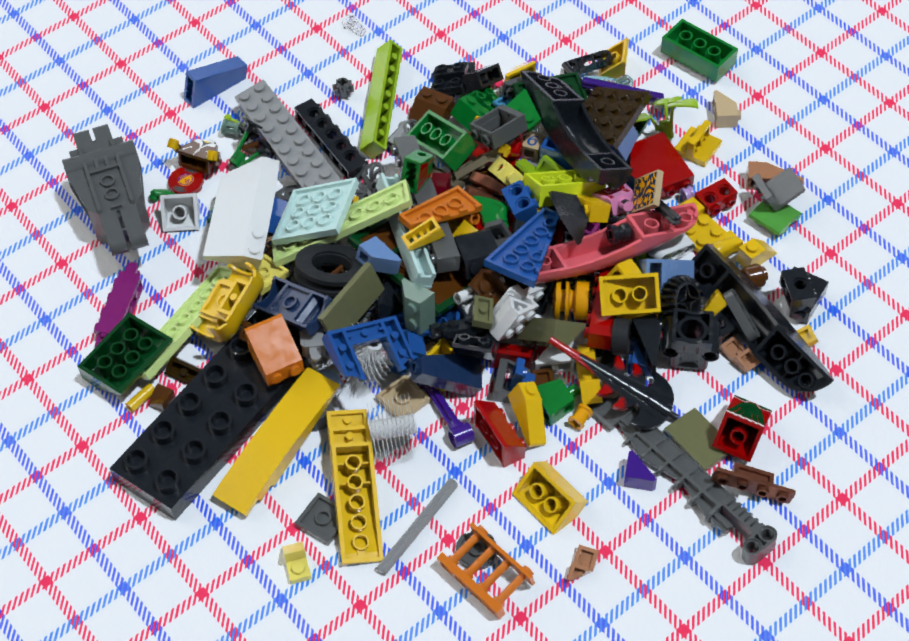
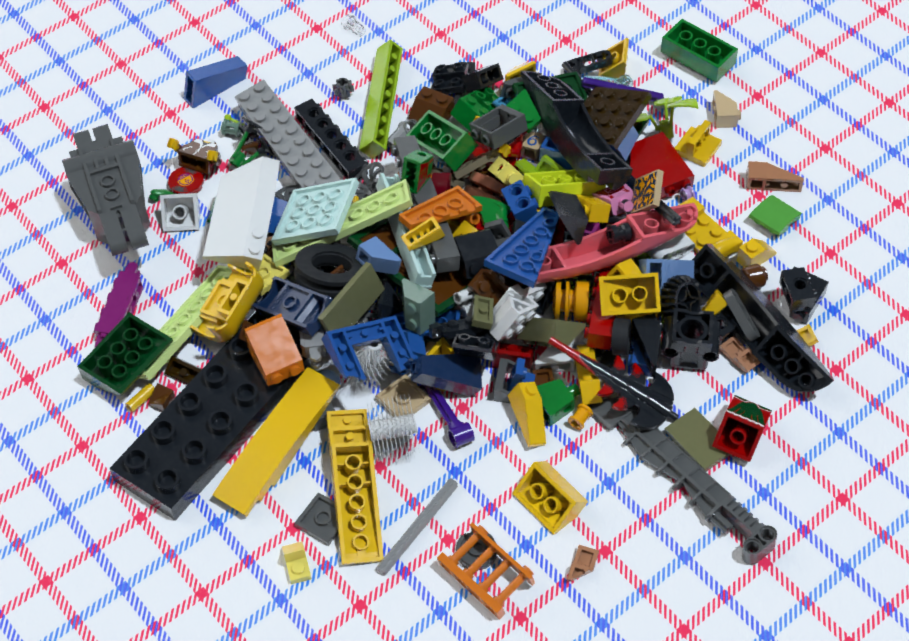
red slope [474,400,527,468] -> none
dark purple slope [624,450,657,491] -> none
red brick [694,178,738,217] -> none
copper bracket [710,462,796,504] -> none
bracket [752,167,806,212] -> none

